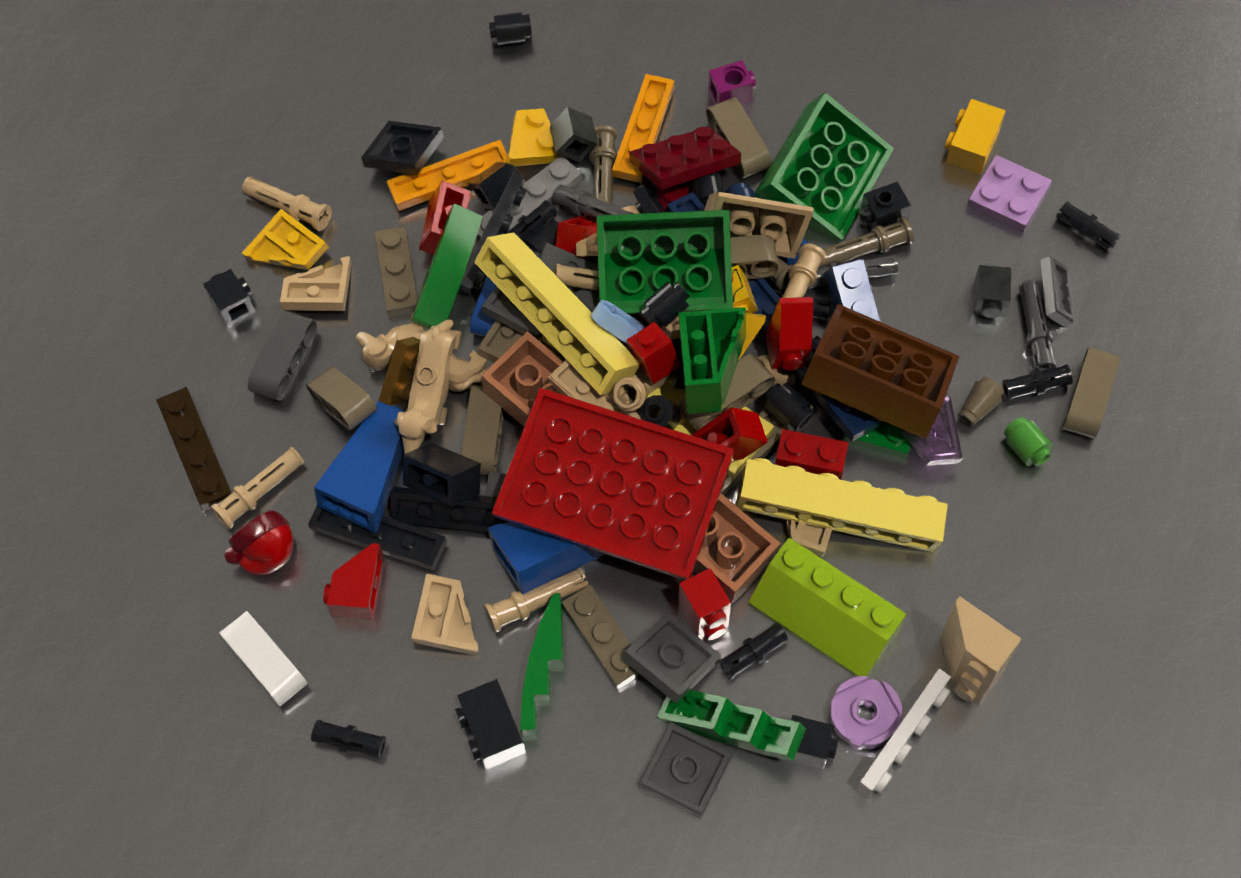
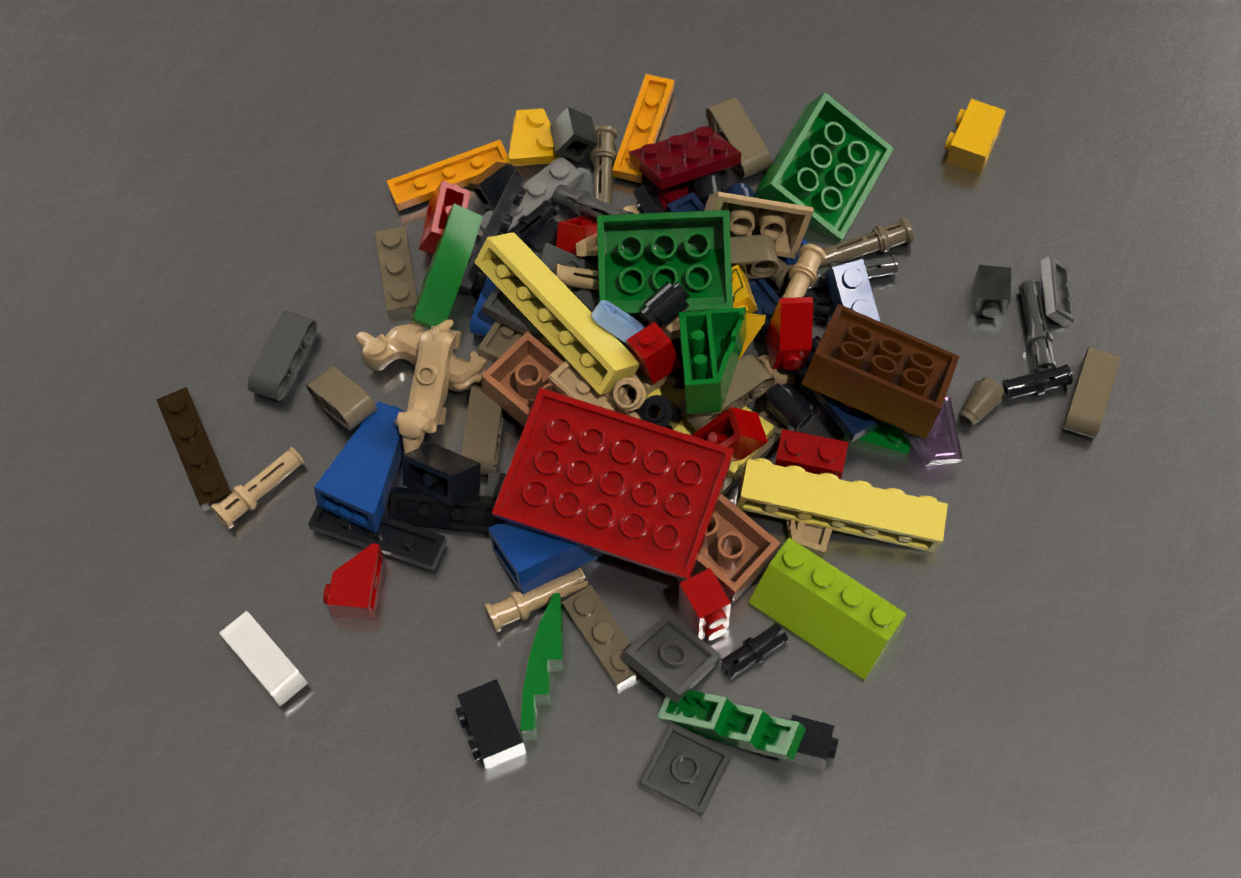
black brick [203,269,255,327] -> none
piece [224,510,294,575] -> none
tan pin [242,176,332,231] -> none
yellow wing [242,209,329,270] -> none
tan wing [280,256,352,311] -> none
black pin [311,719,387,759] -> none
black plate [361,121,444,175] -> none
pearl gold plate [379,337,420,406] -> none
tan wing [411,573,478,656] -> none
black brick [489,12,532,46] -> none
magenta brick [708,60,756,105] -> none
lavender plate [830,676,902,750] -> none
white plate [856,669,951,799] -> none
black brick [859,181,911,231] -> none
tan slope [940,596,1021,706] -> none
lavender plate [967,155,1052,232] -> none
bright green brick [1004,417,1053,467] -> none
black pin [1056,201,1121,252] -> none

